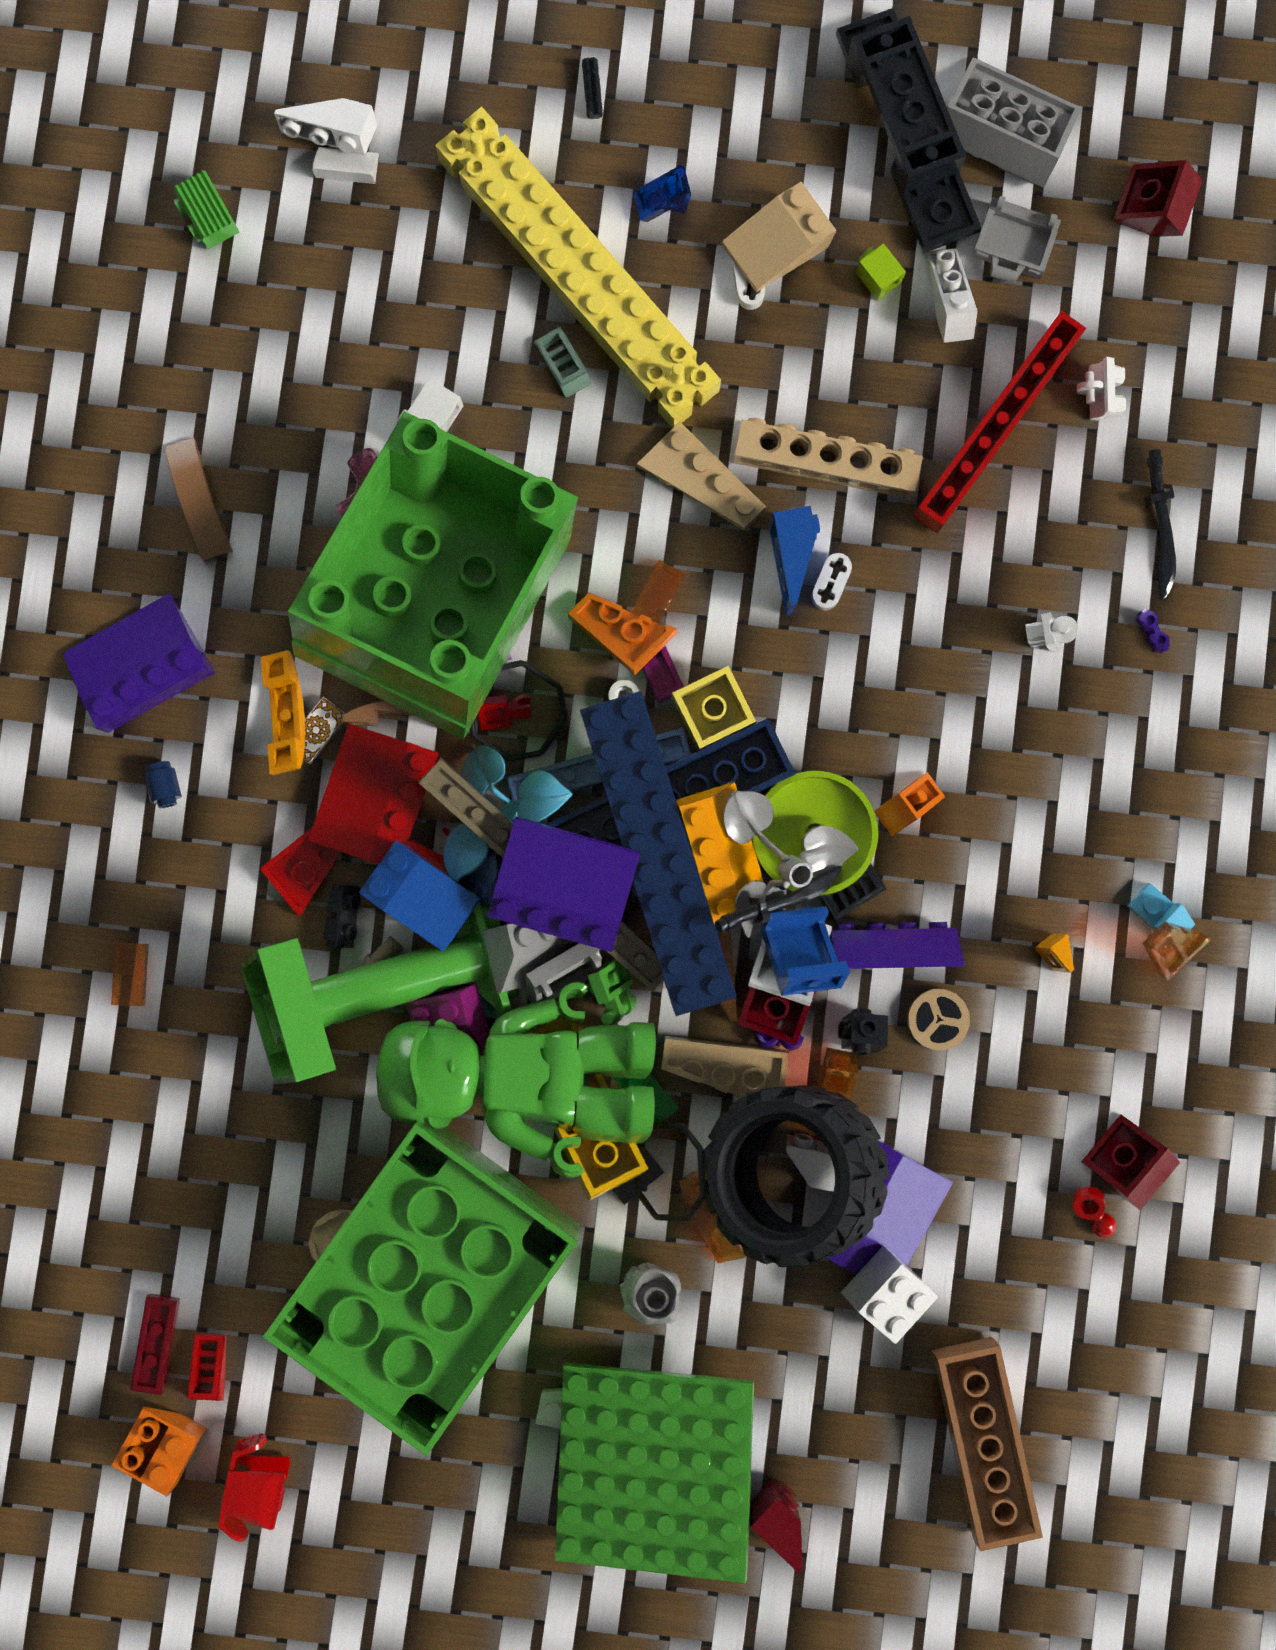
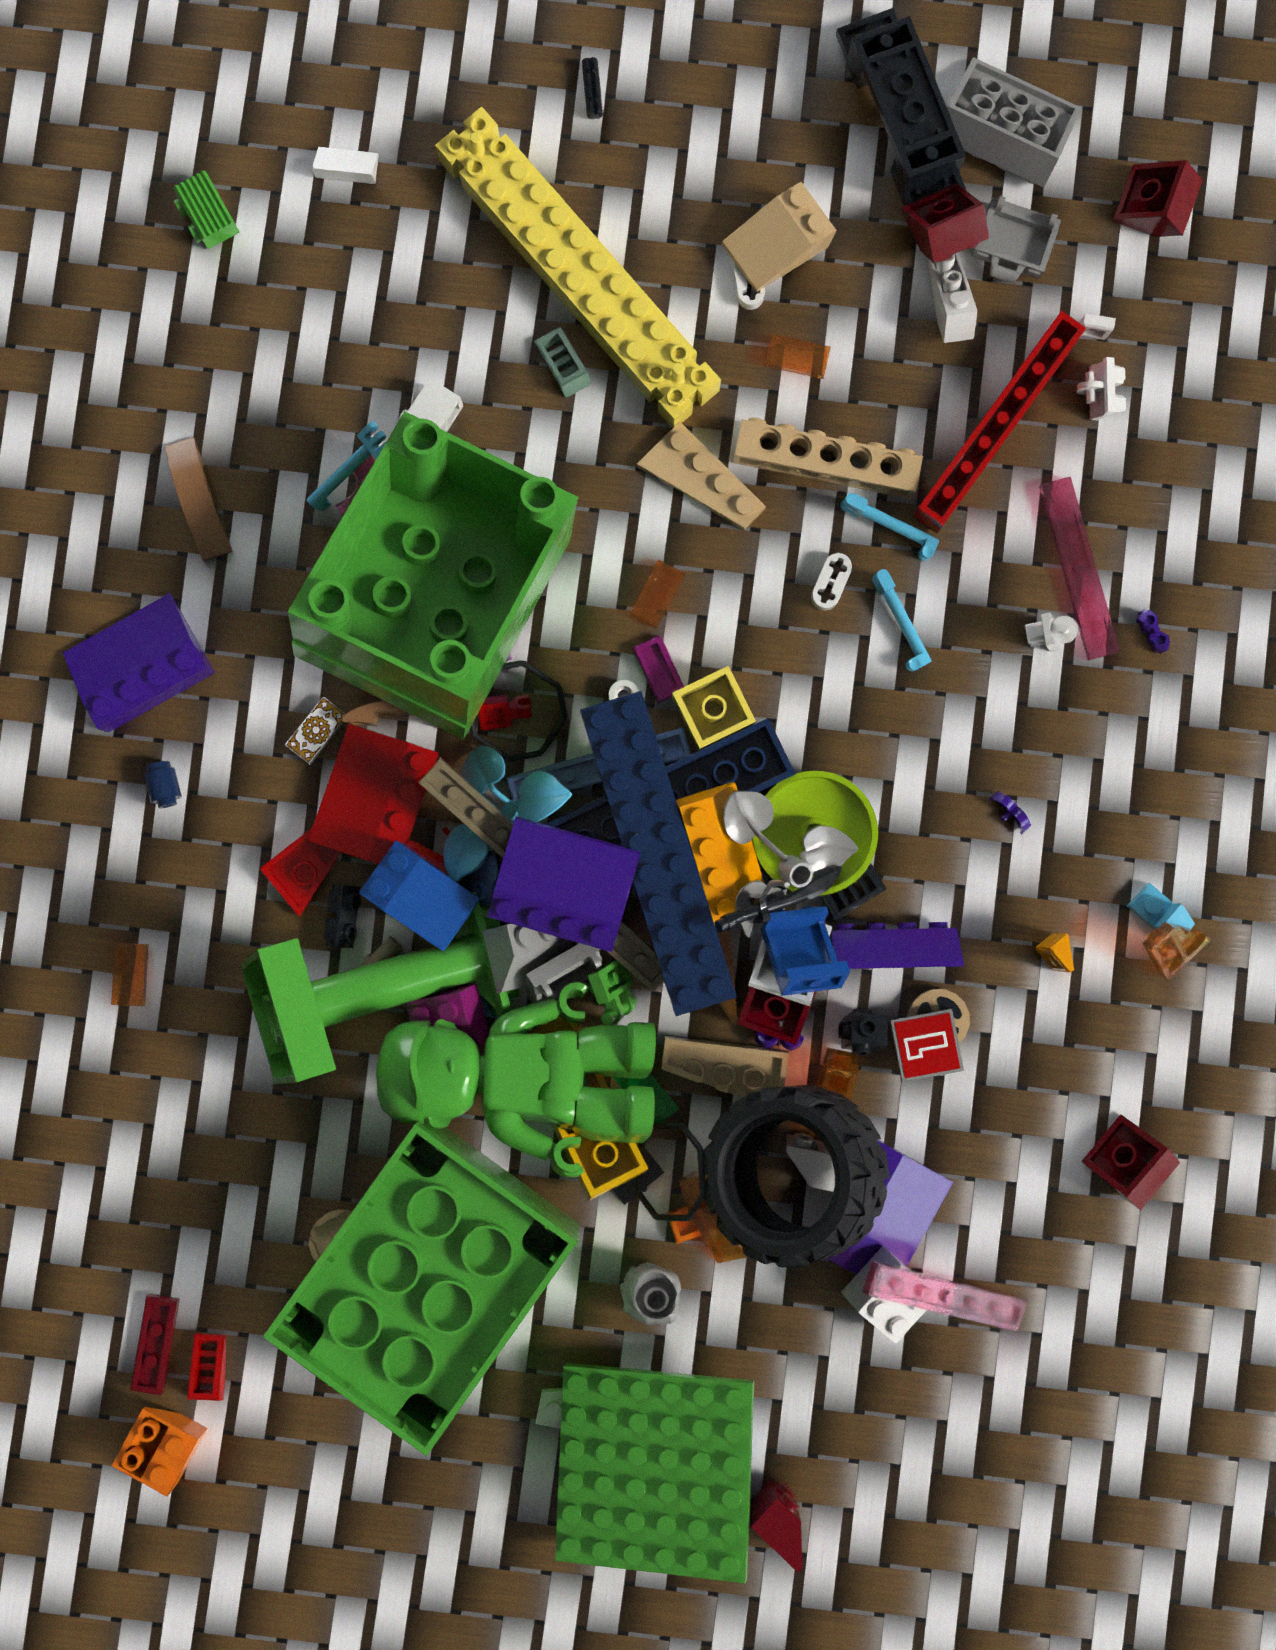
red piece [218,1433,291,1542] -> none
light orange slope [261,650,305,775] -> none
white slope [274,98,377,155] -> none
orange wing [568,593,677,676] -> none
clear blue slope [633,165,691,222] -> none
blue slope [769,506,820,616] -> none
lime brick [856,243,906,301] -> none
orange slope [874,772,945,836] -> none
medium nougat brick [931,1337,1043,1552] -> none
red plate [1073,1187,1116,1238] -> none
black sword [1144,449,1176,599] -> none
none -> medium azure hinge [307,421,387,511]
none -> orange tile [666,1203,706,1244]
none -> clear orange tile [764,334,831,379]
none -> medium azure hinge [840,493,939,561]
none -> clear pink tile [862,1261,1027,1332]
none -> medium azure hinge [872,569,932,671]
none -> red tile [889,1008,964,1082]
none -> dark red slope [902,183,989,263]
none -> dark purple piece [989,791,1031,835]
none -> clear pink tile [1039,476,1120,661]
none -> white tile [1079,313,1116,340]

